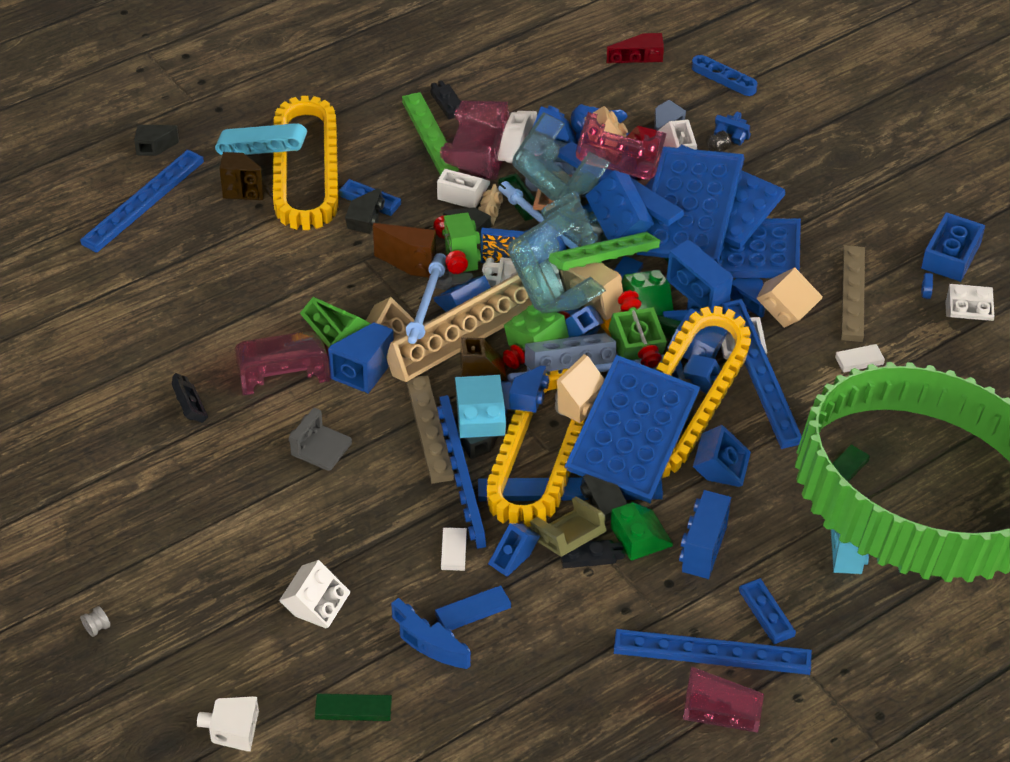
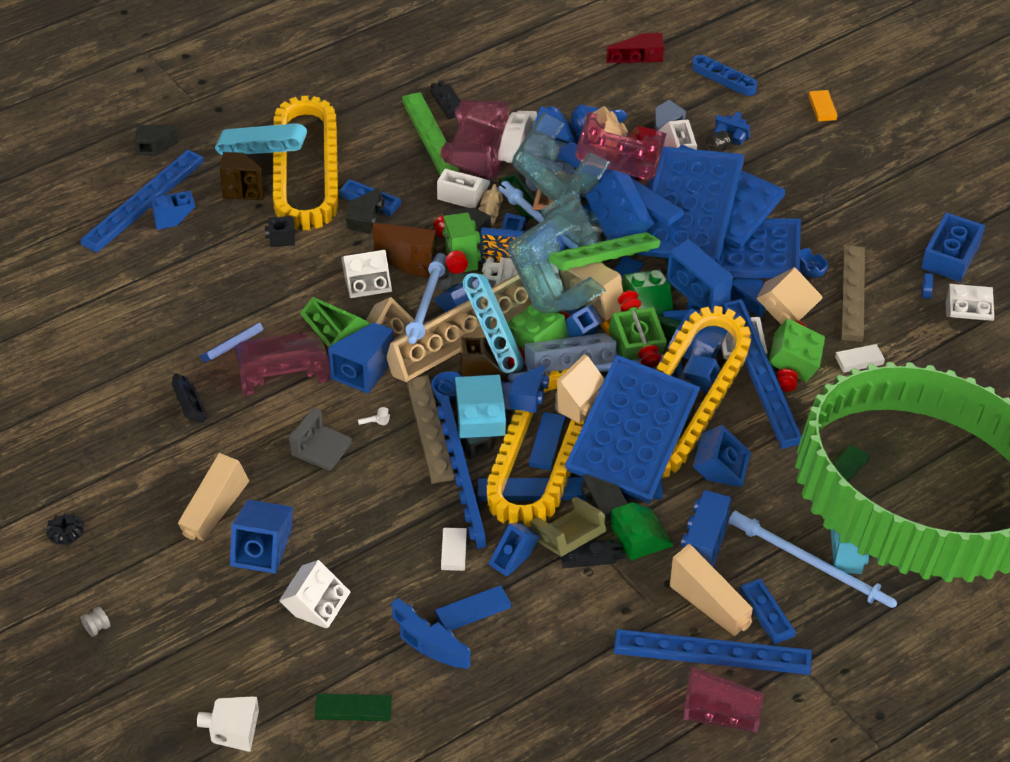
none -> black gear [45,512,84,545]
none -> blue slope [150,190,195,230]
none -> tan slope [178,453,249,541]
none -> tile [200,323,263,362]
none -> blue slope [230,500,293,574]
none -> black brick [265,216,295,247]
none -> white slope [341,250,392,298]
none -> white hand [358,407,390,425]
none -> blue hat [431,371,462,404]
none -> medium azure beam [463,273,524,373]
none -> blue slope [501,213,527,231]
none -> blue tile [529,412,565,471]
none -> tan slope [670,544,753,636]
none -> light blue bar [729,510,897,608]
none -> bright green brick [769,318,825,392]
none -> blue hair [800,248,828,278]
none -> light orange tile [809,90,837,122]

